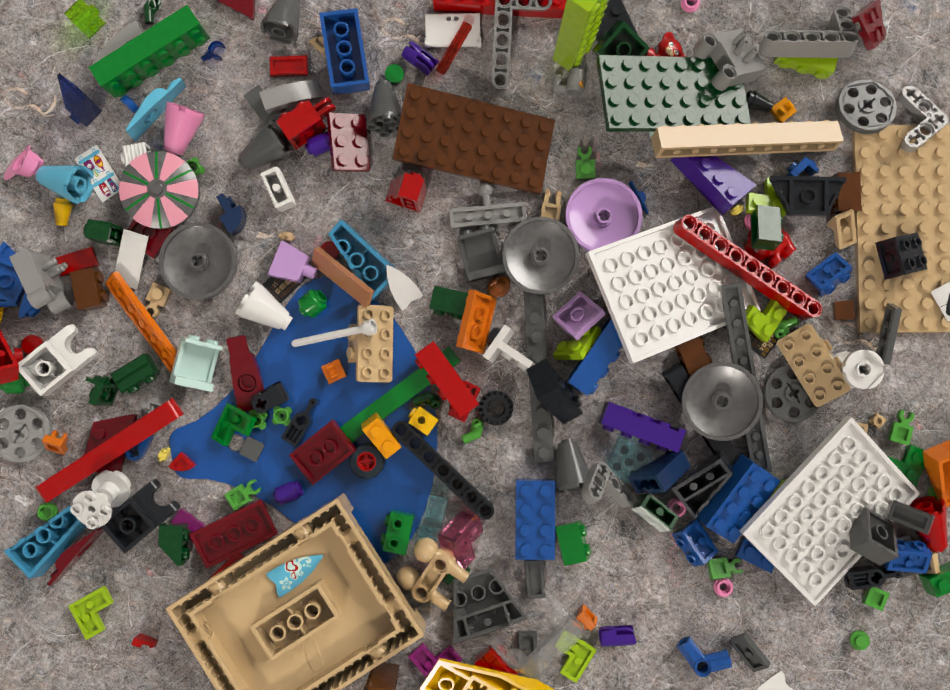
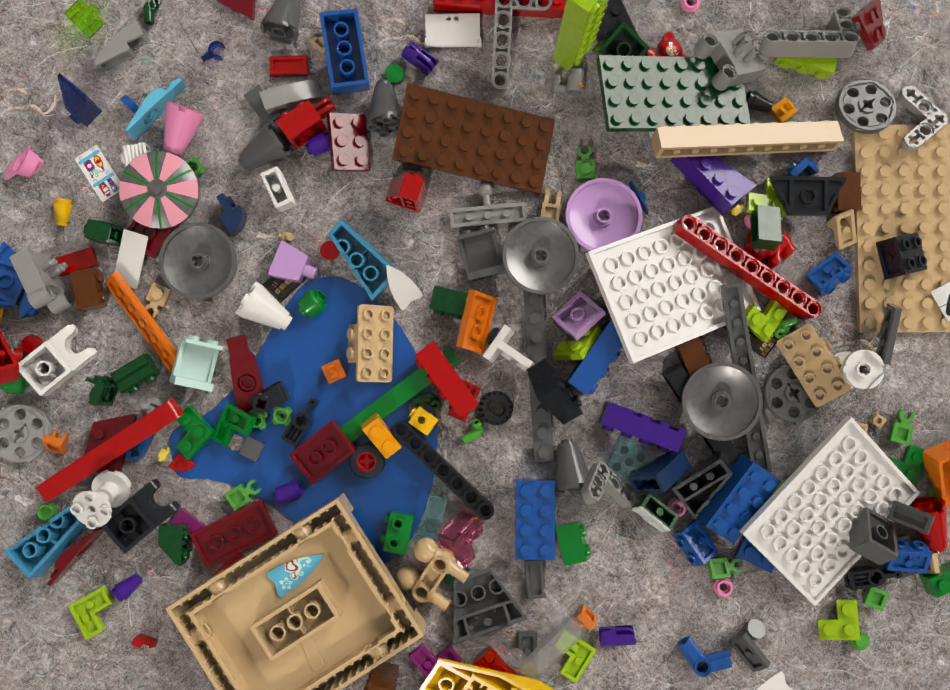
medium azure cone [36,165,94,204] -> none
green brick [88,5,210,99] -> none
white piece [291,319,377,347] -> none
nougat tile [311,247,374,307] -> none
clear red axle [436,21,472,75] -> none
dark orange hat [487,276,510,298] -> none
reddish brown tile [832,300,855,321] -> none
none -> dark purple cone [112,573,143,602]
none -> green plate [175,405,216,460]
none -> tile [745,619,766,640]
none -> lime plate [817,600,861,640]

